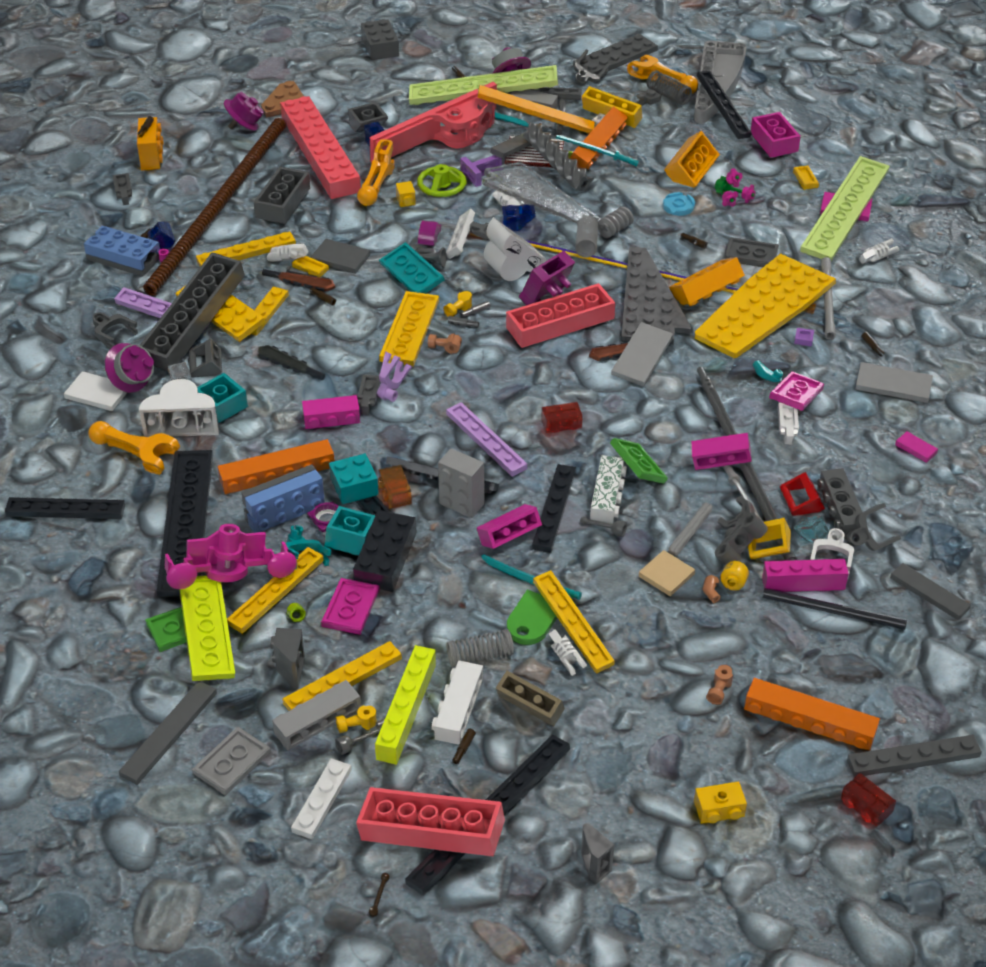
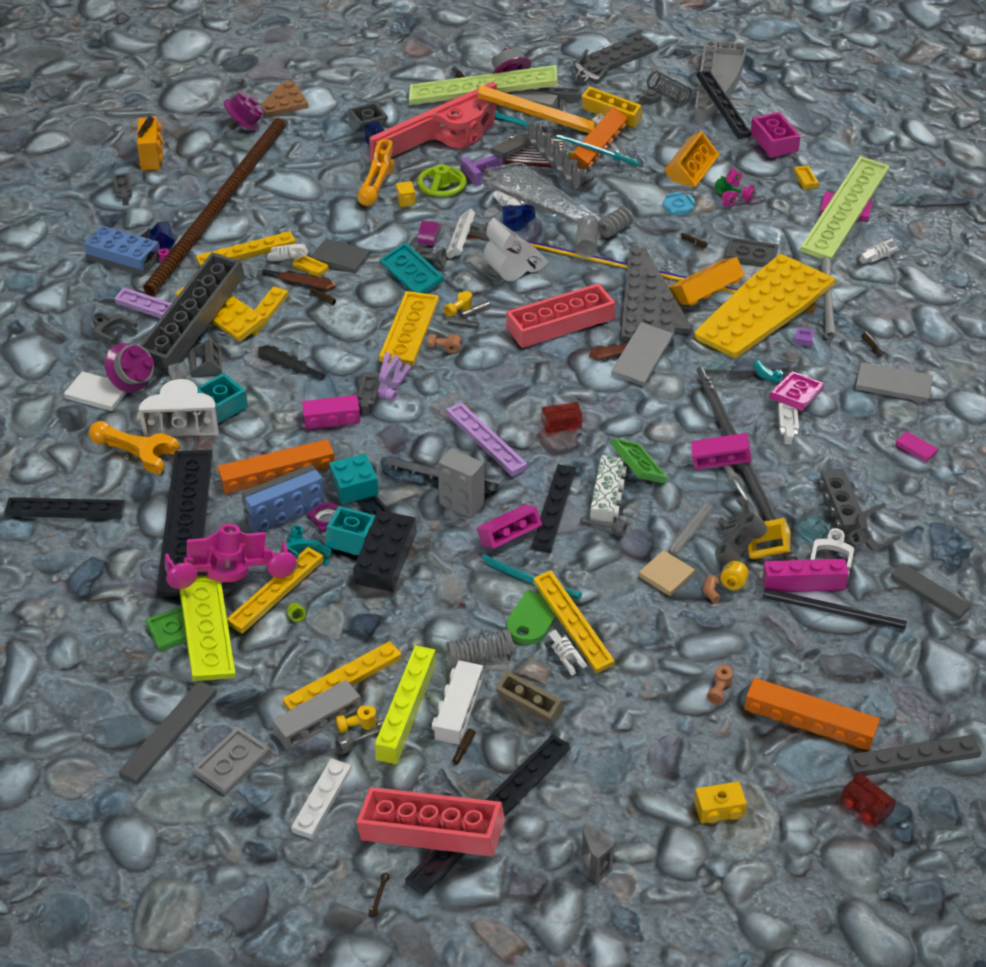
dark grey brick [254,167,310,224] -> none
dark grey slope [270,628,305,689] -> none
coral brick [280,96,361,199] -> none
dark pink tile [321,578,380,635] -> none
dark grey brick [361,19,399,60] -> none
clear orange brick [378,465,412,509] -> none
magenta piece [519,251,575,305] -> none
light orange piece [627,55,698,95] -> none
red tile [779,472,825,516] -> none

